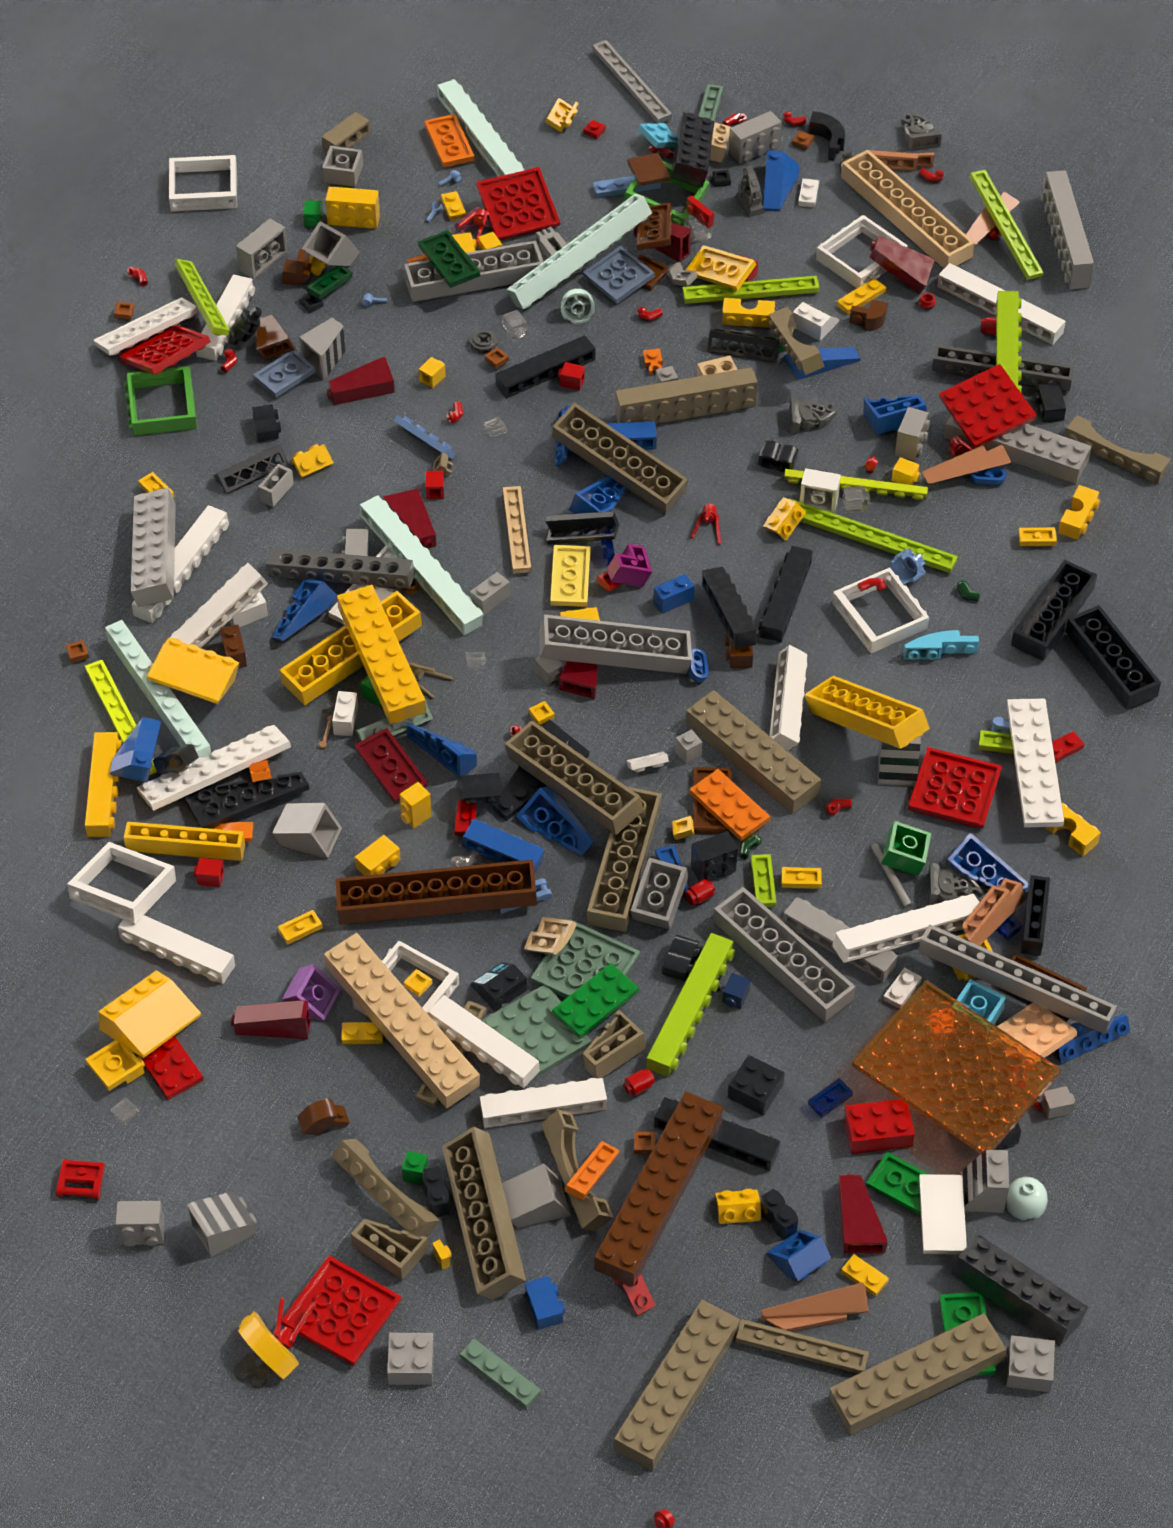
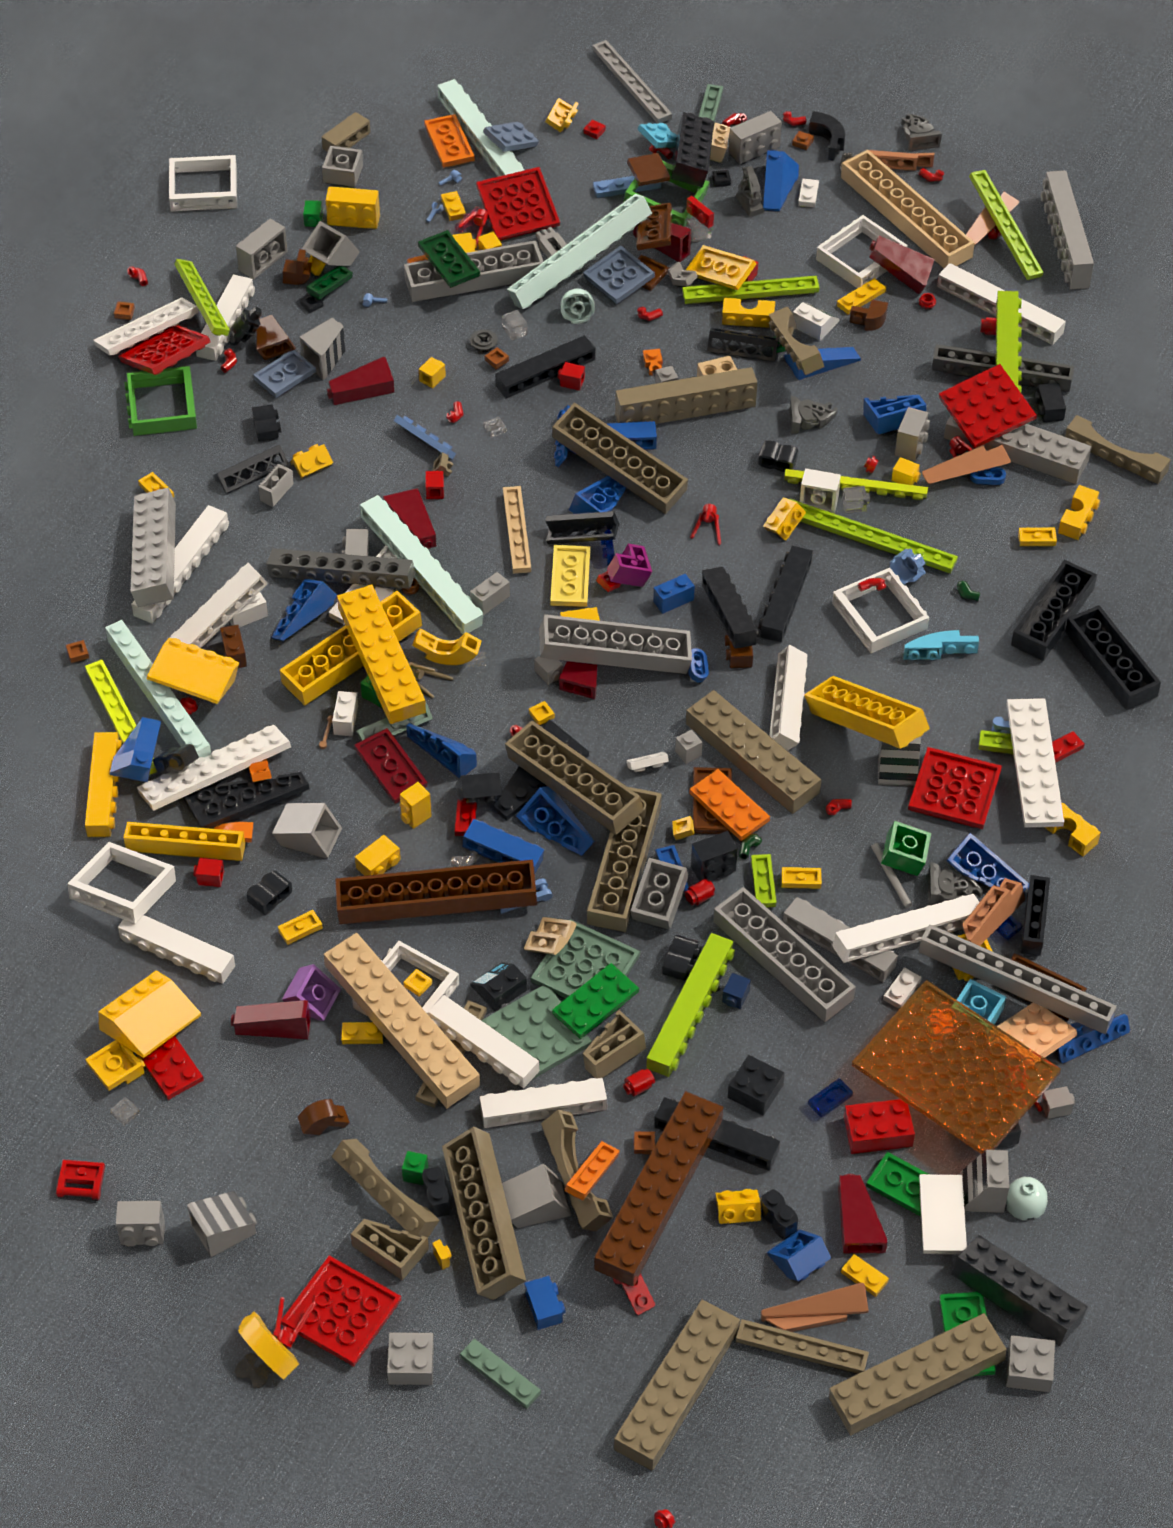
none -> red plate [180,698,198,715]
none -> black brick [247,870,292,915]
none -> yellow arch [412,628,482,665]
none -> sand blue plate [483,122,539,152]

